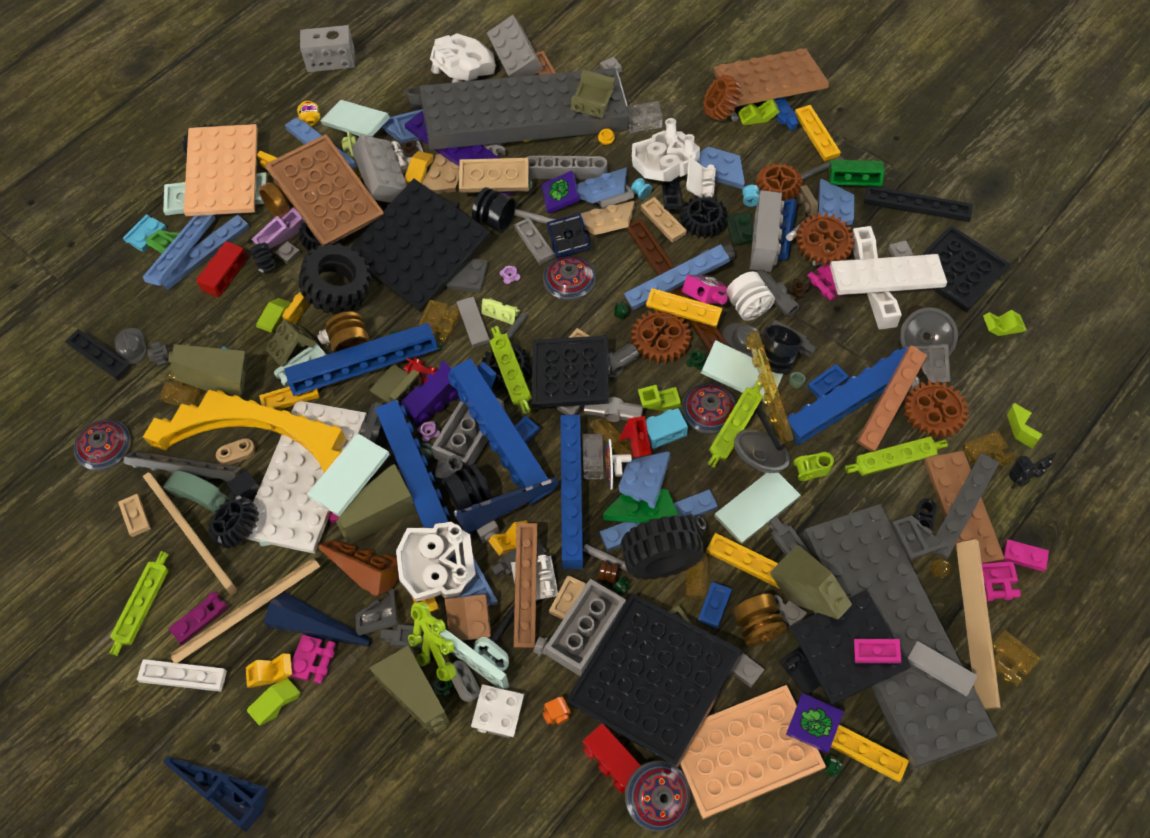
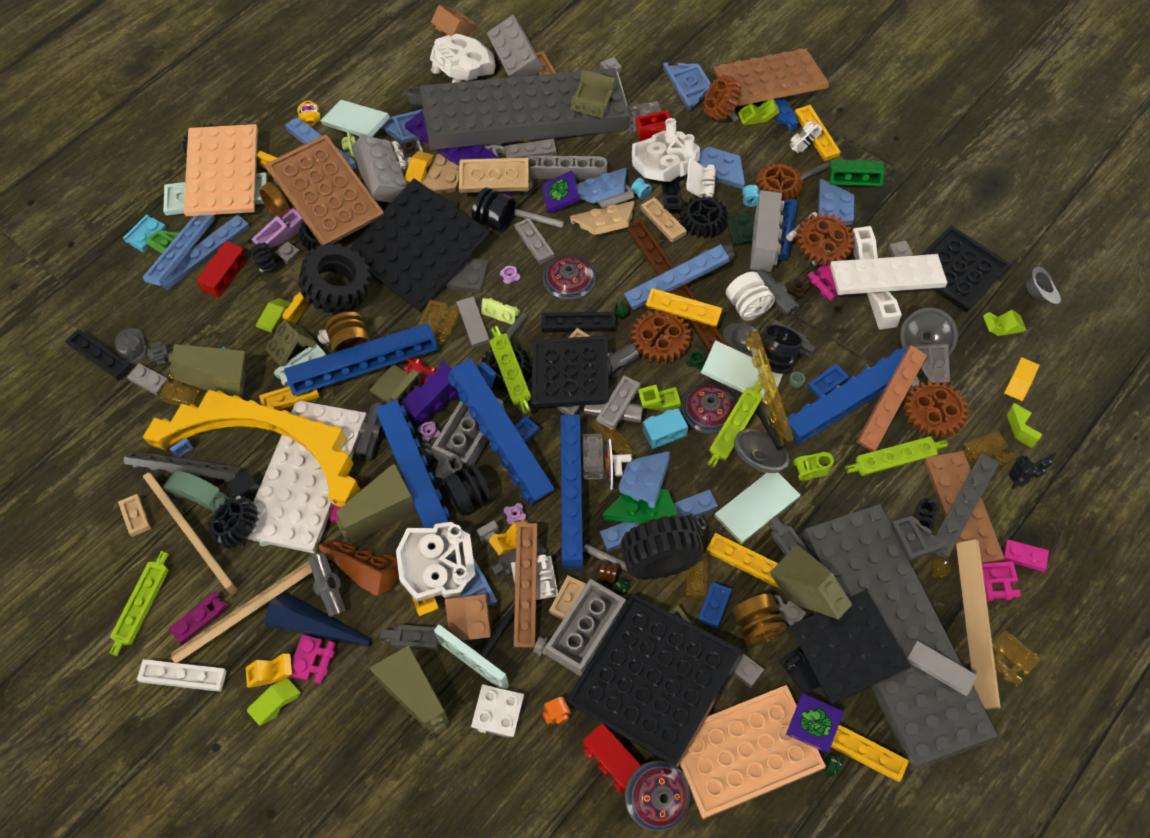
dish [74,419,132,471] -> none
dark blue wedge [163,756,268,832] -> none
tan plate [216,439,256,465] -> none
light grey piece [300,25,355,72] -> none
light aqua tile [307,433,390,517] -> none
dark grey wing [355,589,399,636] -> none
lime plant [408,602,456,681] -> none
dark green plate [432,678,453,696] -> none
light grey plate [451,661,480,702] -> none
dark blue wedge [454,477,559,534] -> none
light aqua beam [474,637,509,671] -> none
piece [546,213,591,258] -> none
yellow plate [598,129,615,145] -> none
red slope [619,416,652,457] -> none
dark pink torso [682,274,728,305] -> none
dark tan plate [797,185,818,218] -> none
dark pink plate [854,639,901,663] -> none
black plate [864,185,973,222] -> none
none -> light grey plate [127,363,169,396]
none -> medium blue slope [170,438,193,458]
none -> dark grey piece [308,553,346,617]
none -> medium nougat slope [431,5,479,37]
none -> light grey plate [504,139,557,158]
none -> lavender plate [504,503,526,525]
none -> black plate [541,312,615,332]
none -> light grey tile [596,376,641,430]
none -> red brick [635,110,671,142]
none -> medium blue wing [663,63,711,111]
none -> white hinge [790,120,823,154]
none -> yellow slope [1004,357,1040,401]
none -> dark grey piece [1026,266,1061,305]

